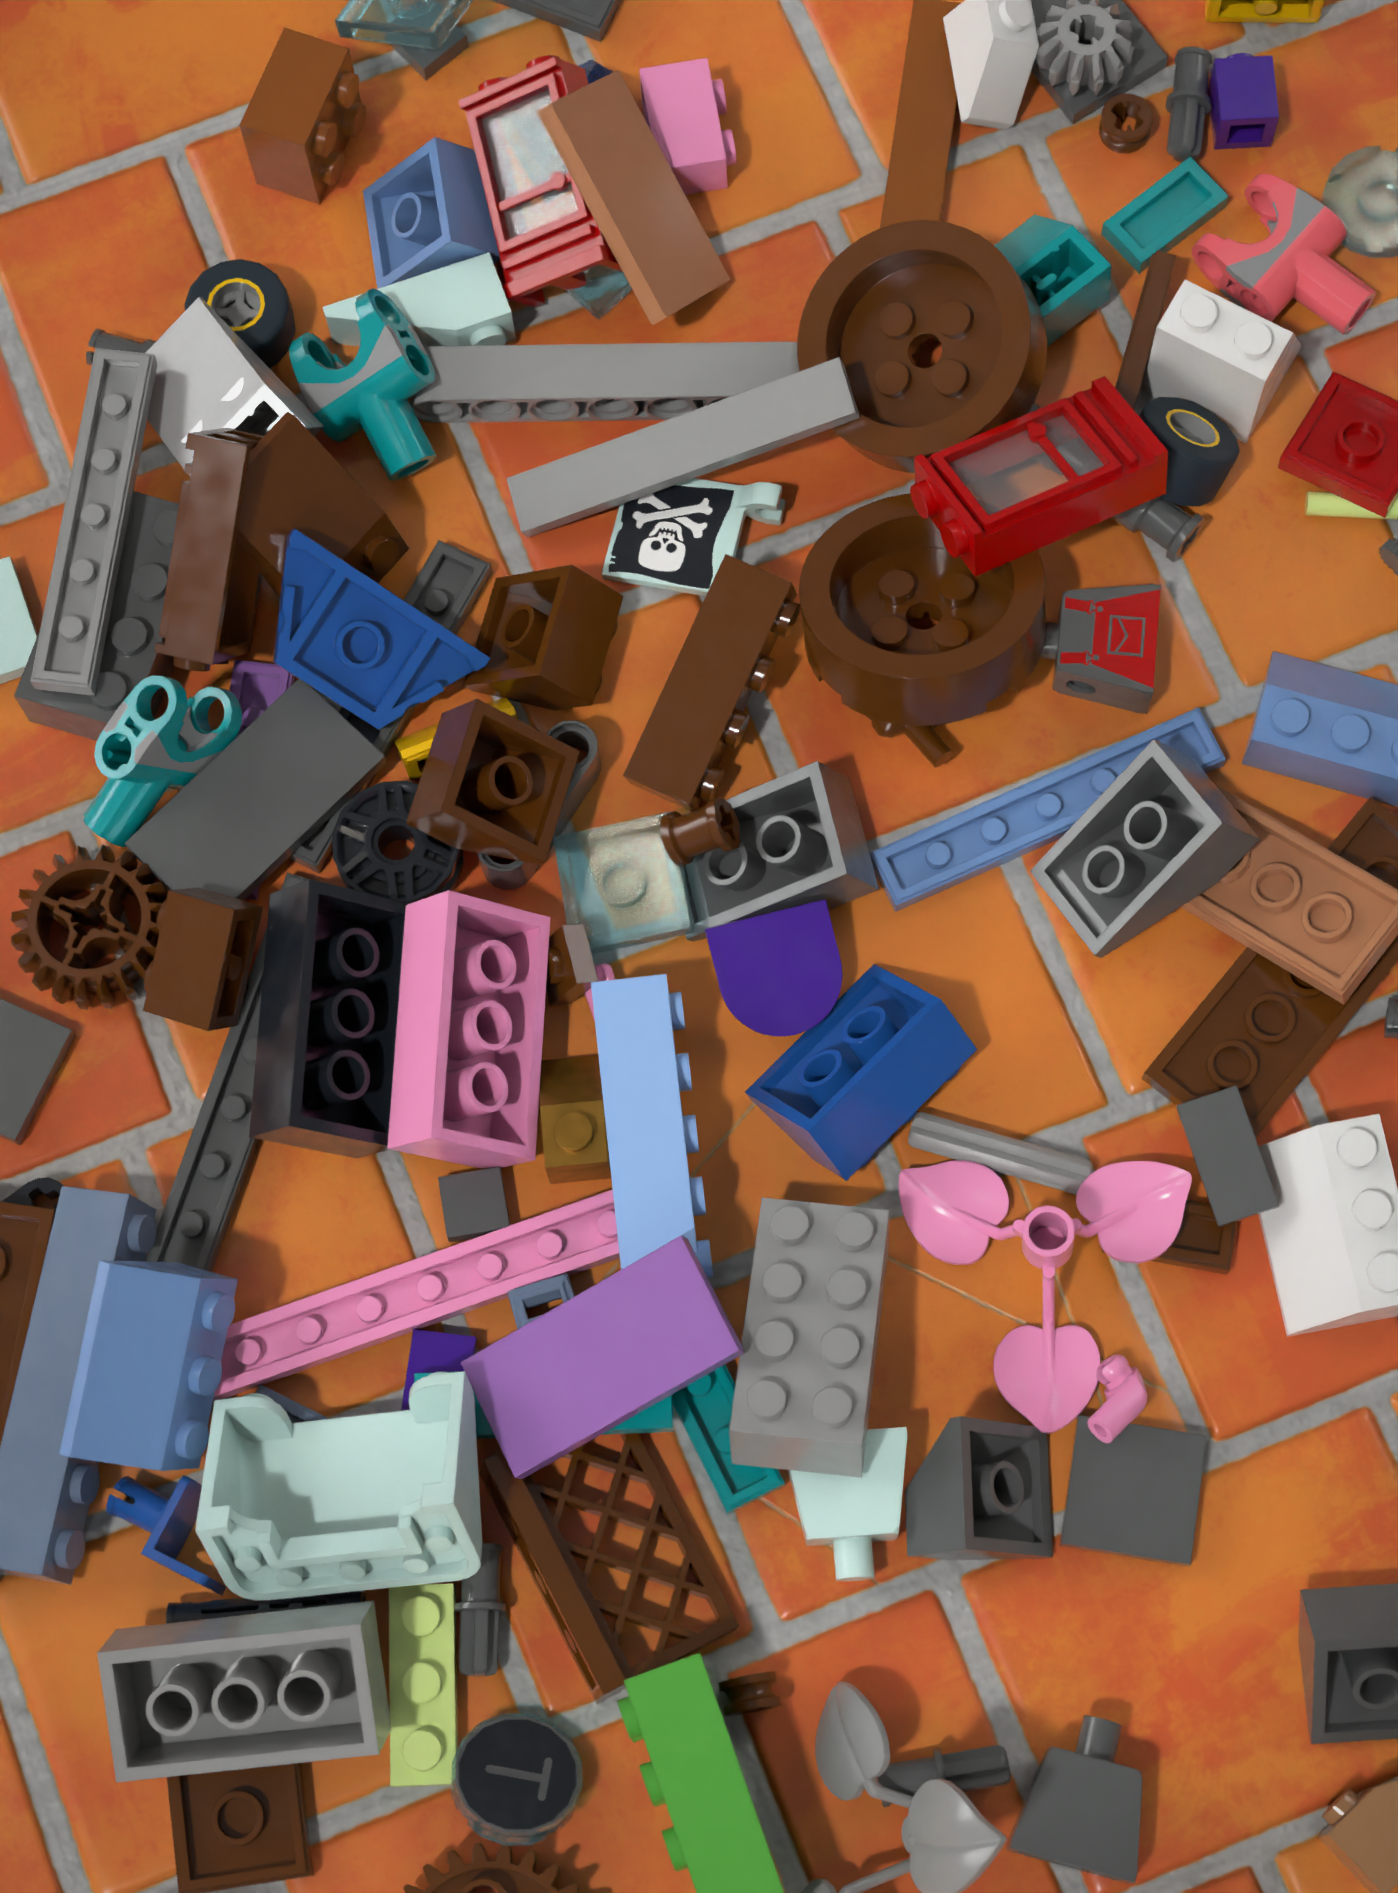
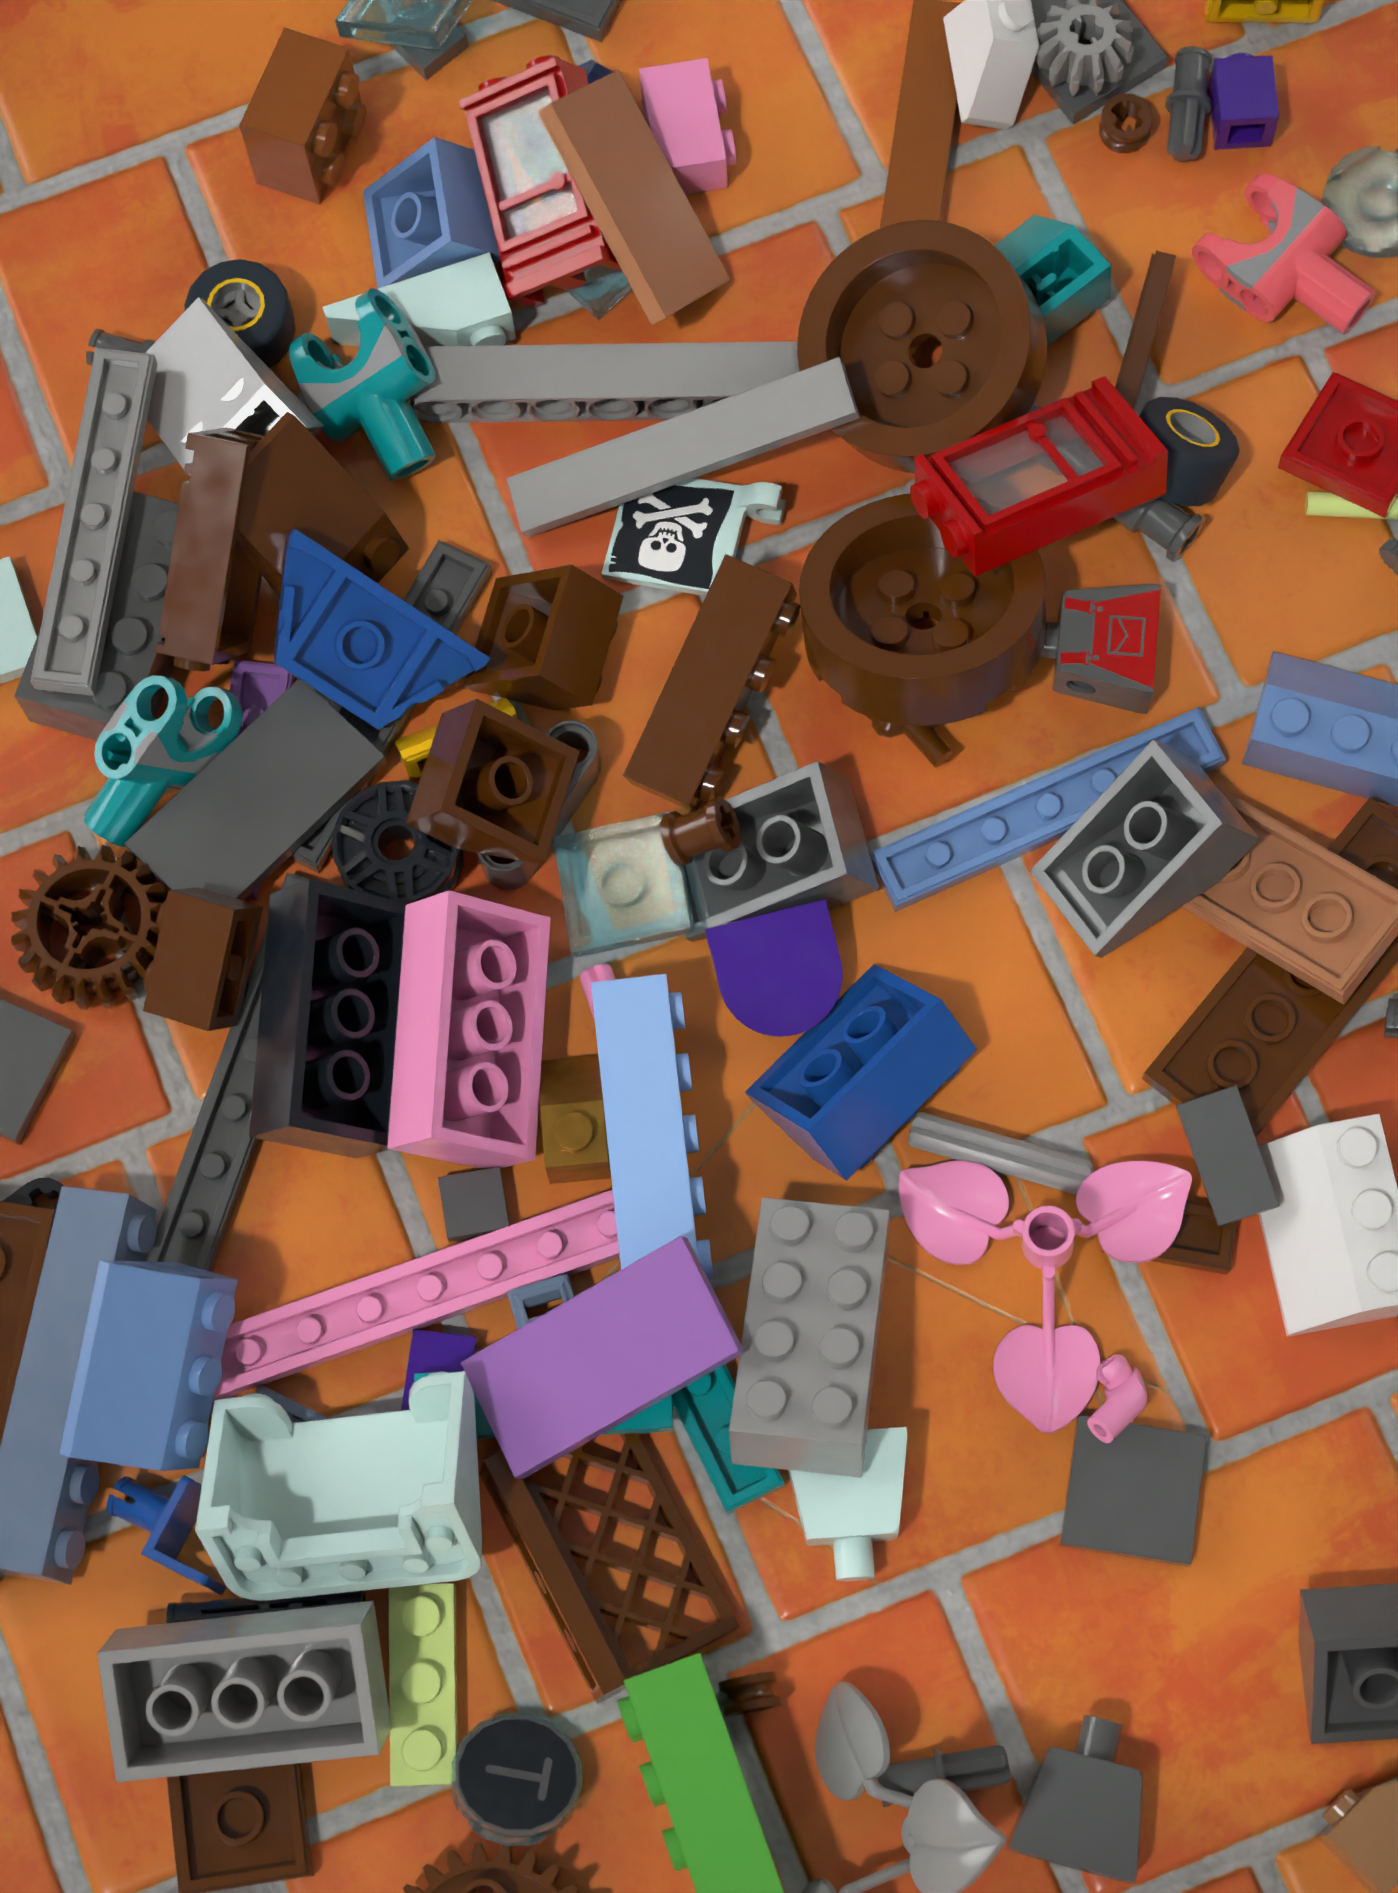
dark grey axle [454,1543,506,1677] -> none
reddish brown plate [546,924,599,1006] -> none
dark grey slope [905,1416,1053,1560] -> none
teal tile [1101,157,1229,274] -> none
white slope [1142,280,1301,443] -> none

